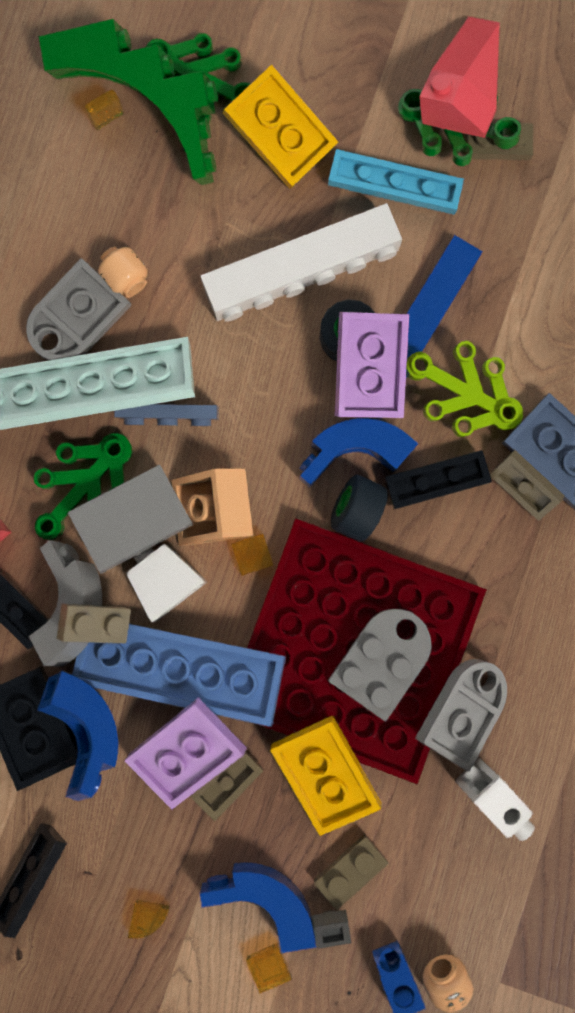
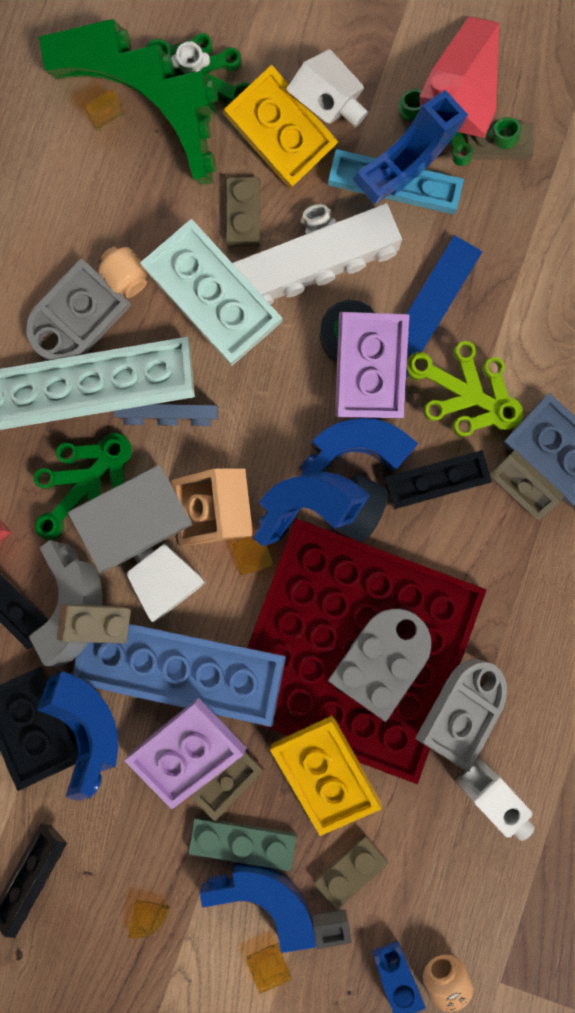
none -> light aqua plate [140,219,283,366]
none -> white plate [171,41,210,74]
none -> sand green plate [189,816,297,871]
none -> dark tan plate [227,178,260,246]
none -> blue arch [253,472,370,546]
none -> white torso [286,49,368,127]
none -> white plate [300,204,336,234]
none -> blue arch [353,90,468,204]

